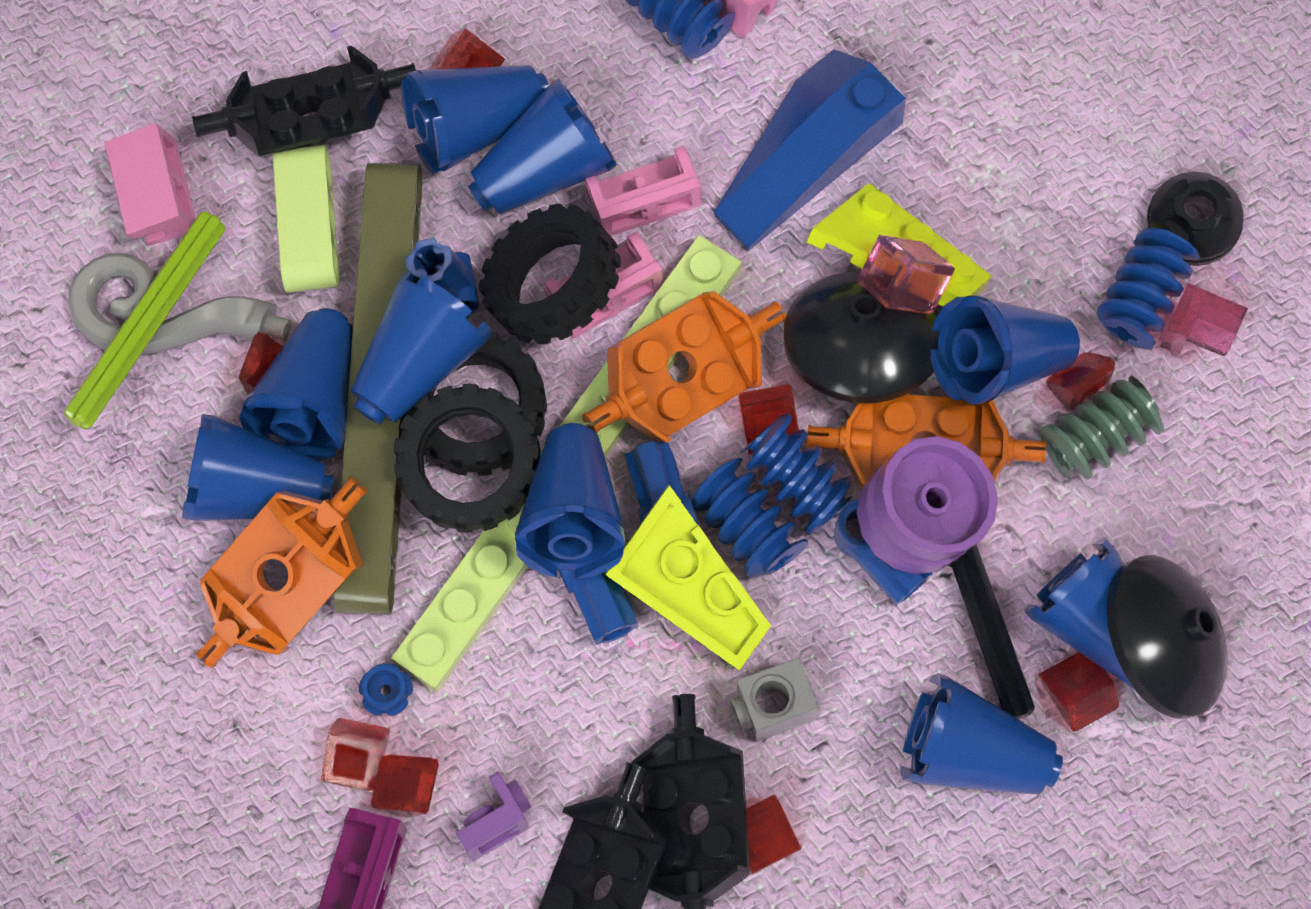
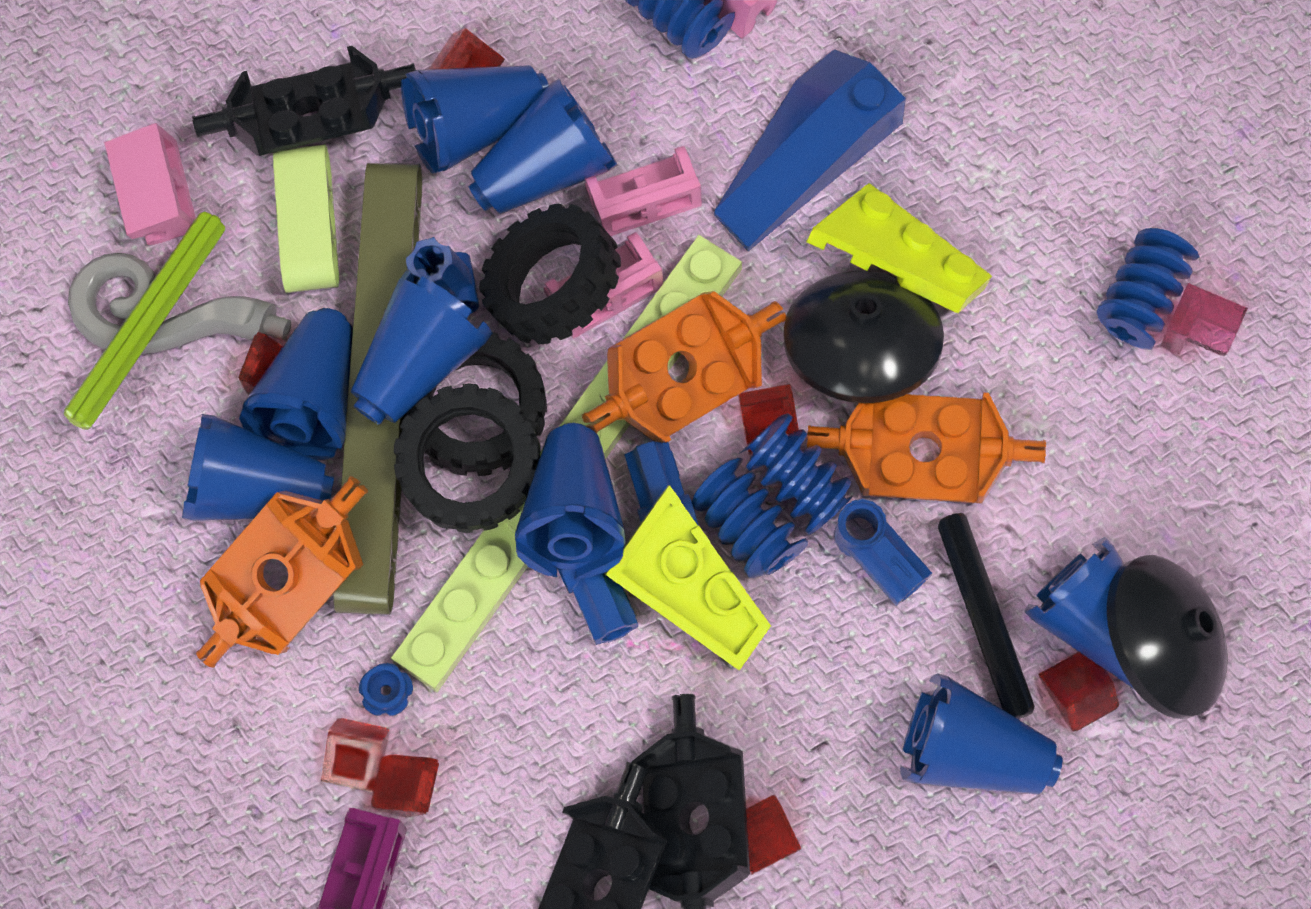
medium lavender bracket [456,771,532,862] -> none
light grey brick [730,657,819,742] -> none
clear pink panel [856,235,955,314] -> none
medium lavender wheel [857,436,998,575] -> none
blue cone [930,295,1080,404] -> none
sand green piece [1040,376,1164,480] -> none
clear red slope [1046,352,1116,411] -> none
black piece [1146,171,1244,266] -> none

